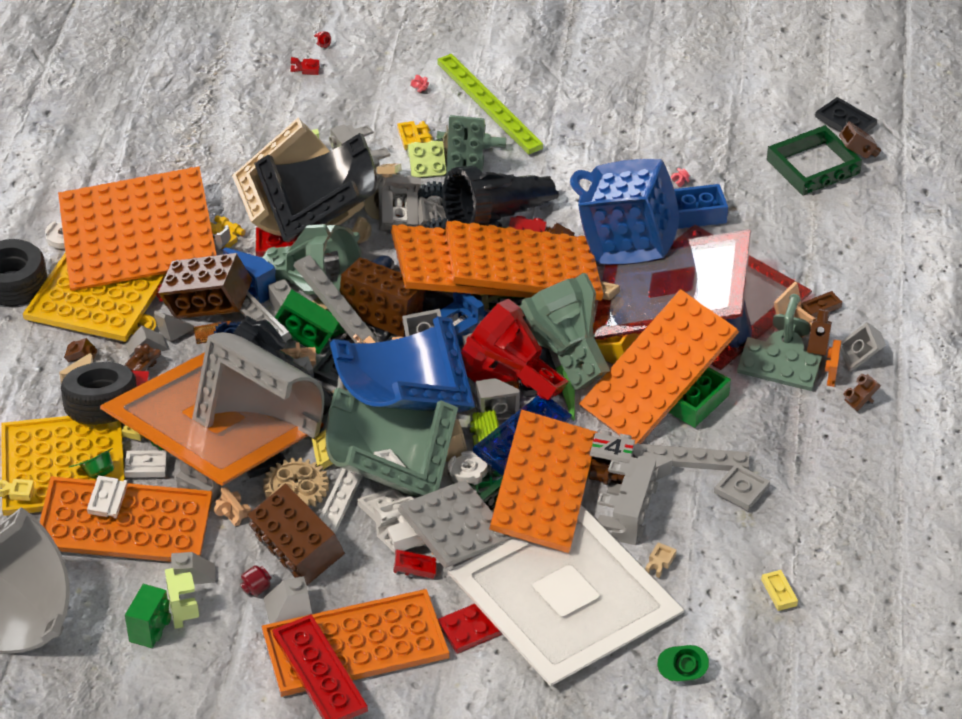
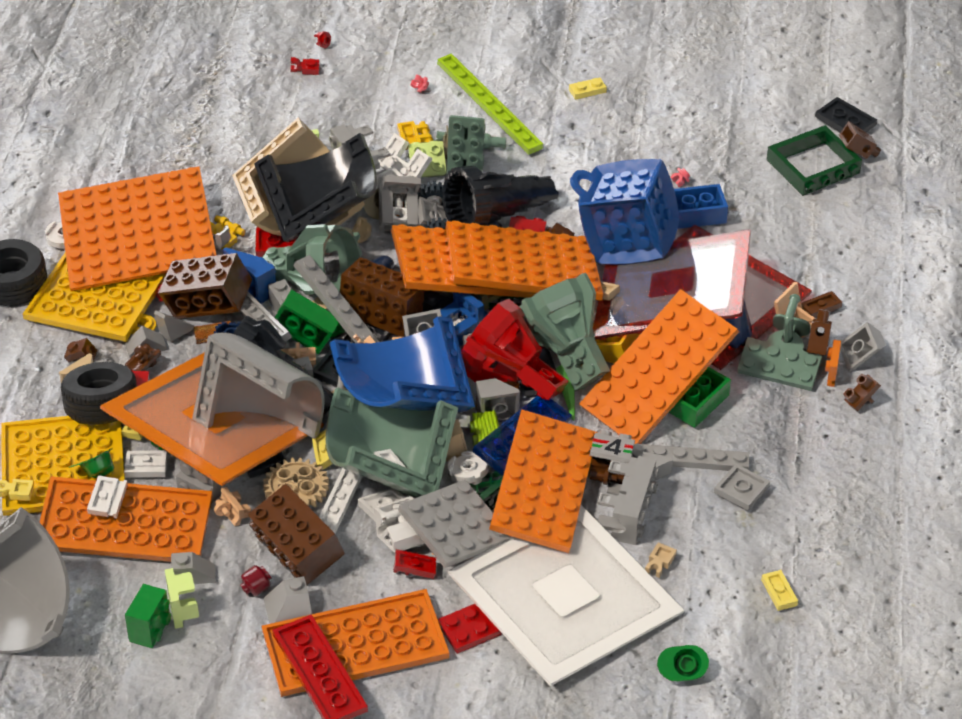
tan plate [377,163,402,177] -> none
none -> white plate [378,133,433,178]
none -> light yellow plate [569,78,607,100]

